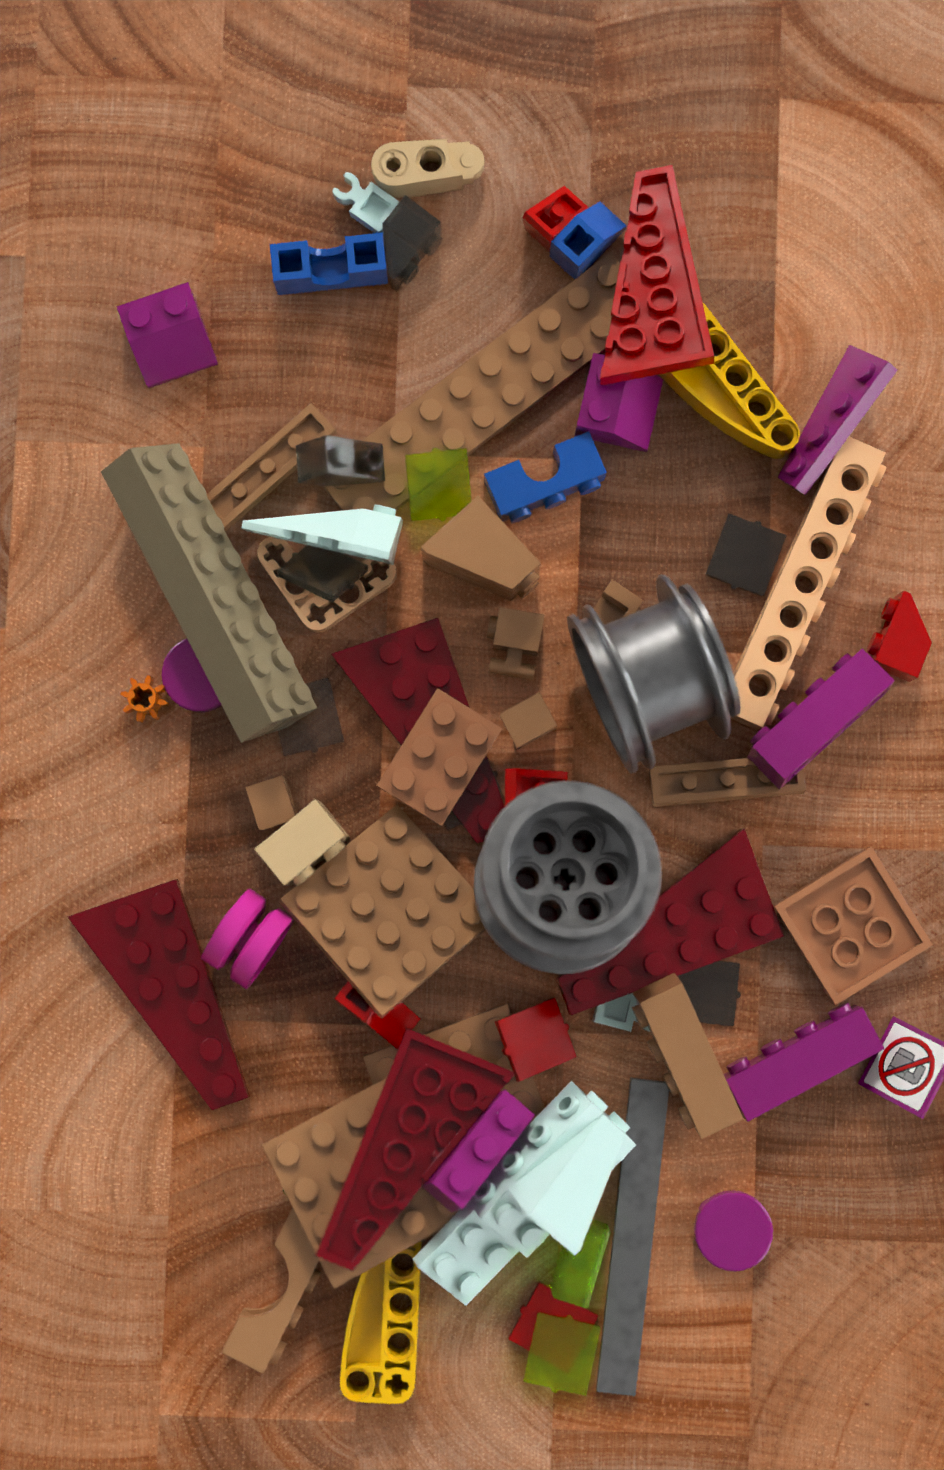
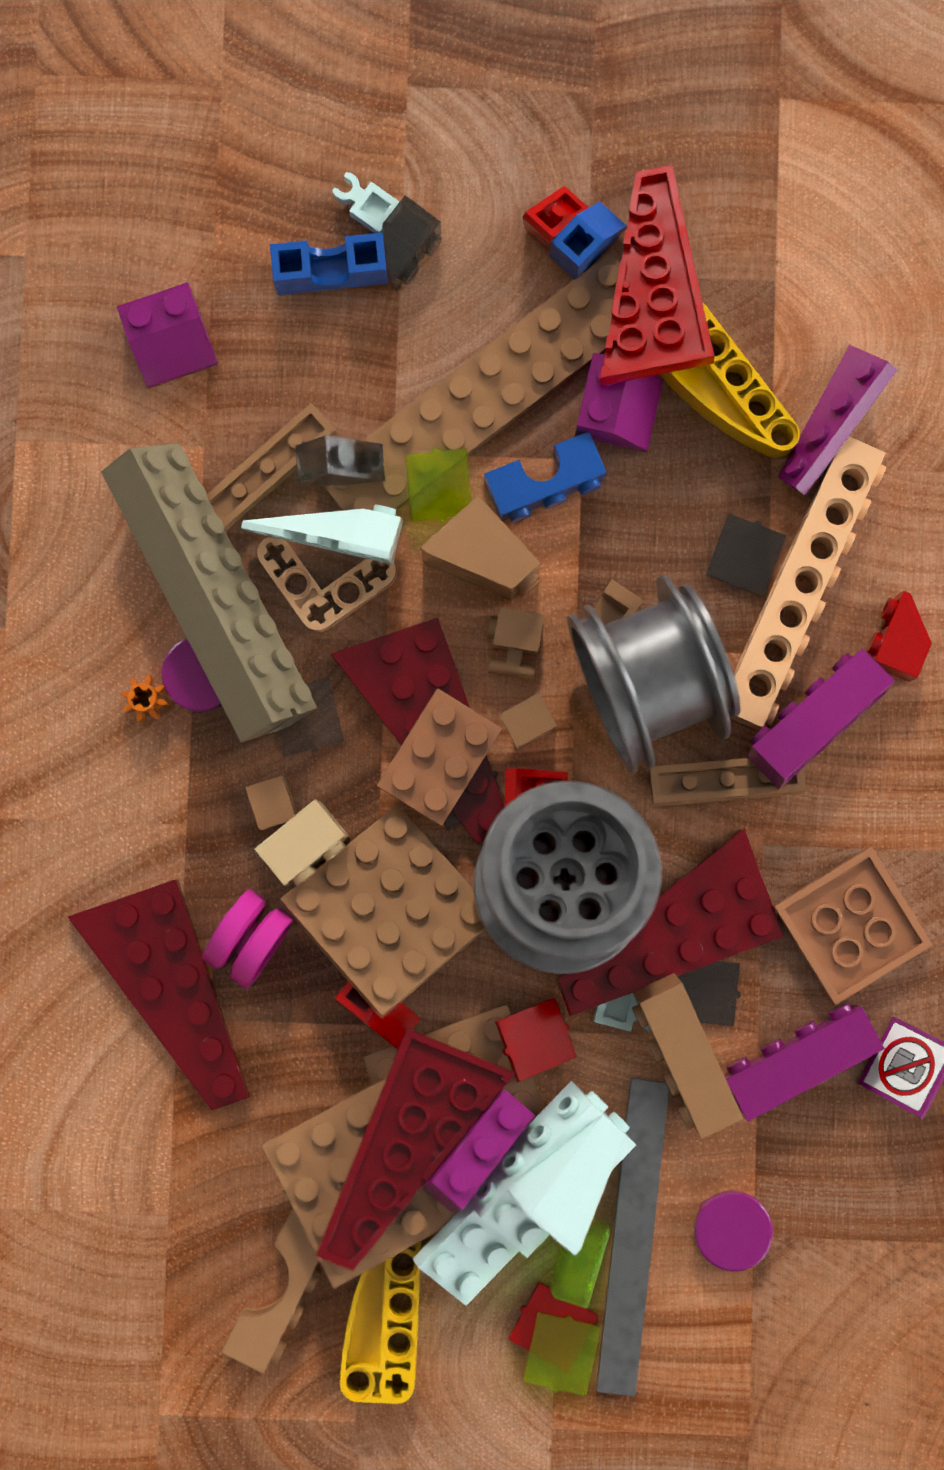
clear smoke piece [277,545,368,603] -> none
tan piece [371,139,484,198] -> none

